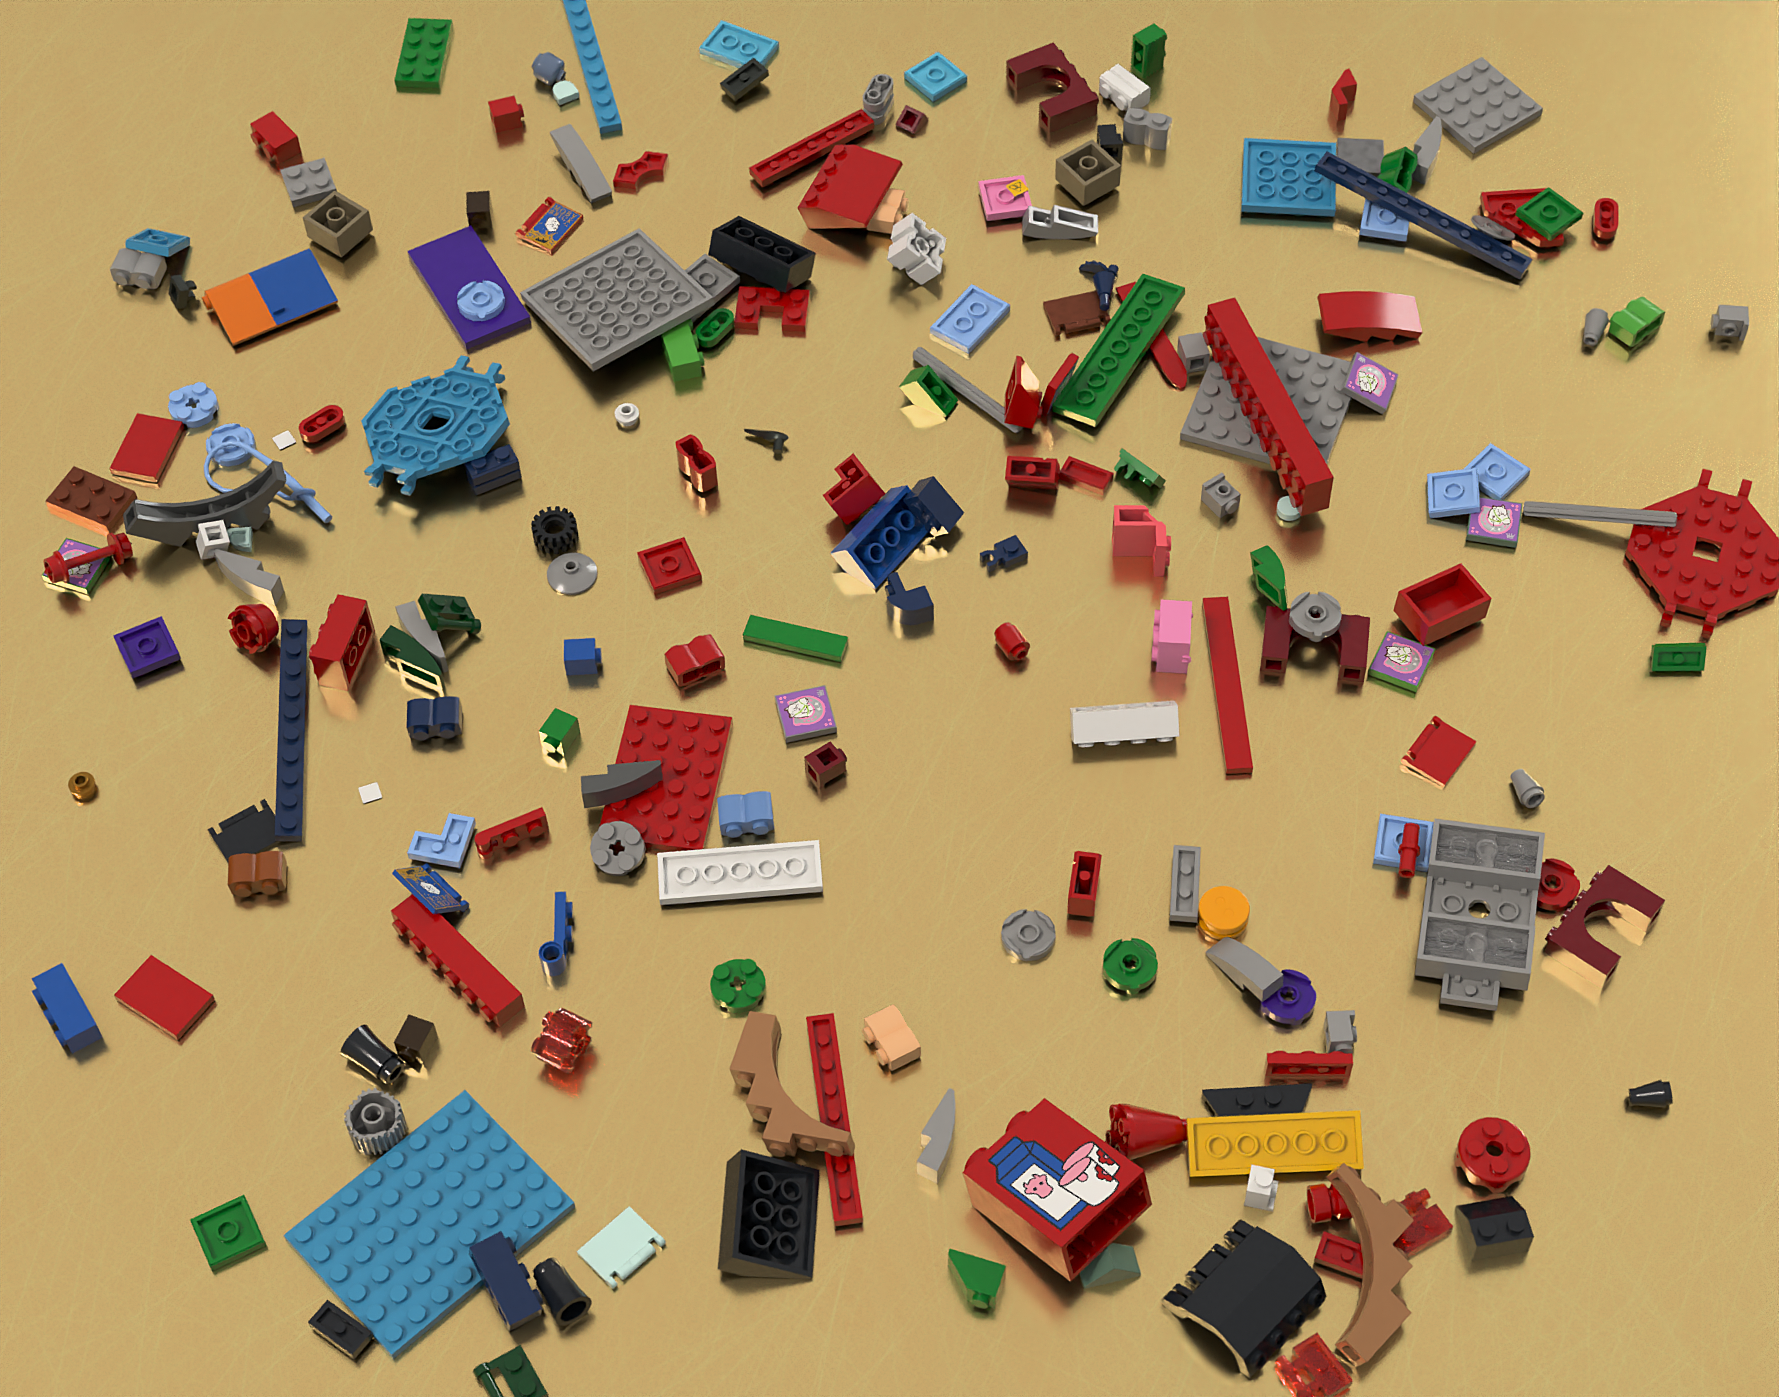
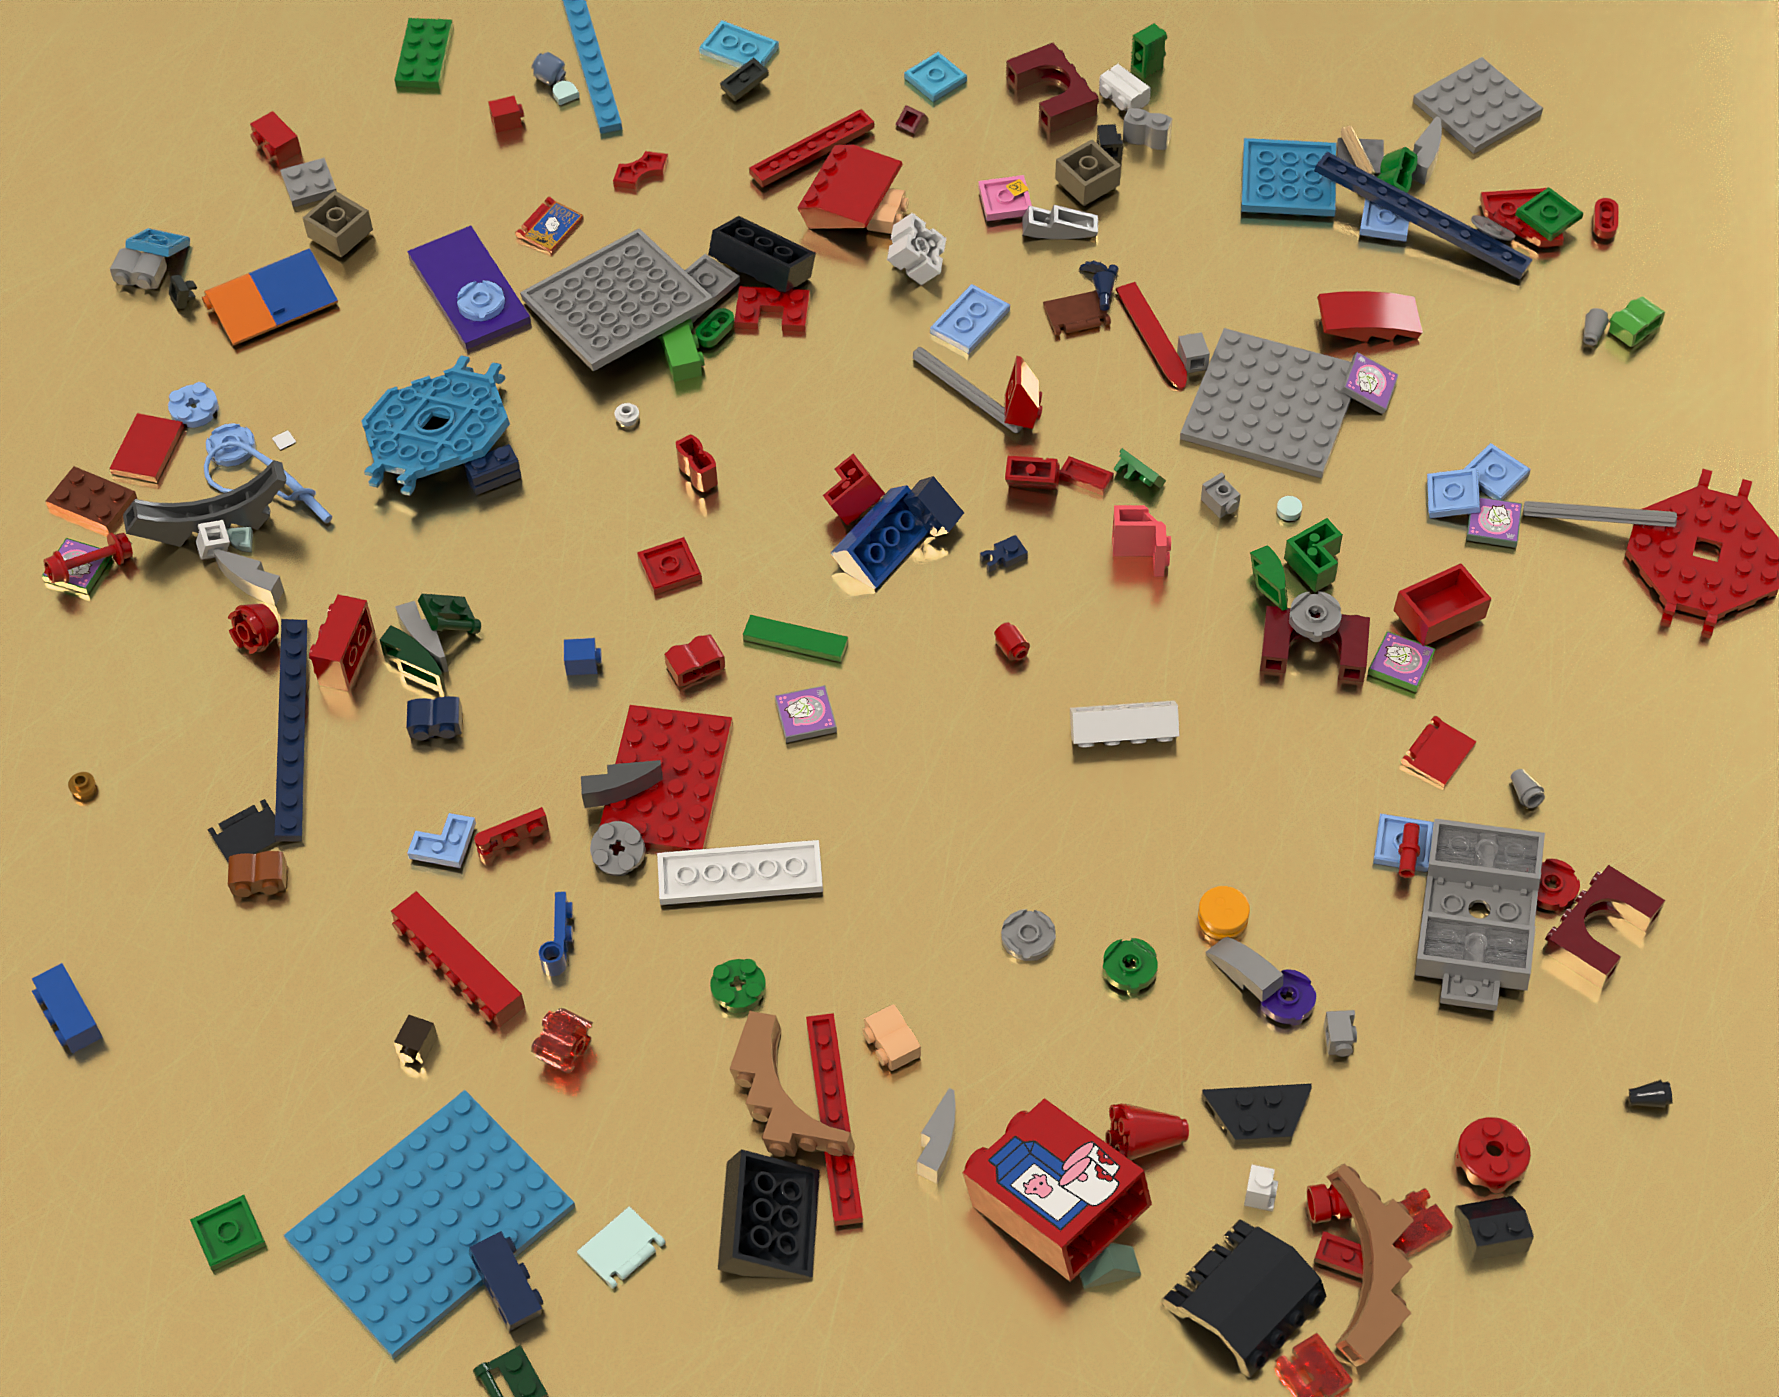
dark purple plate [113,616,181,679] -> none
red tile [114,955,215,1040] -> none
red plate [299,405,345,442] -> none
black plate [308,1299,374,1359] -> none
black plant [340,1024,405,1084] -> none
light grey brick [344,1088,406,1155] -> none
white sticker [358,782,382,803] -> none
piece [392,863,469,914] -> none
dark brown brick [466,191,493,228] -> none
black tyre [531,506,578,554] -> none
black plant [533,1258,592,1326] -> none
green brick [539,708,580,755] -> none
light grey dish [547,553,597,595] -> none
light grey slope [549,124,612,203] -> none
medium blue brick [717,791,774,838] -> none
pearl dark grey bar [744,429,789,454] -> none
dark red brick [804,741,847,789] -> none
light grey brick [863,74,894,125] -> none
dark blue brick [885,572,934,625] -> none
green slope [899,365,958,417] -> none
green slope [948,1249,1006,1309] -> none
red tile [1041,353,1079,416] -> none
green plate [1052,273,1185,427] -> none
red brick [1067,851,1102,917] -> none
bright pink brick [1151,600,1193,674] -> none
light grey plate [1169,845,1201,923] -> none
yellow plate [1186,1110,1364,1177] -> none
red tile [1202,597,1253,774] -> none
red brick [1203,297,1334,516] -> none
red plate [1265,1051,1353,1077] -> none
red slope [1329,68,1357,121] -> none
green plate [1651,643,1707,671] -> none
light grey brick [1710,305,1749,341] -> none
none -> green brick [1284,518,1343,592]
none -> tan axle [1340,126,1375,176]

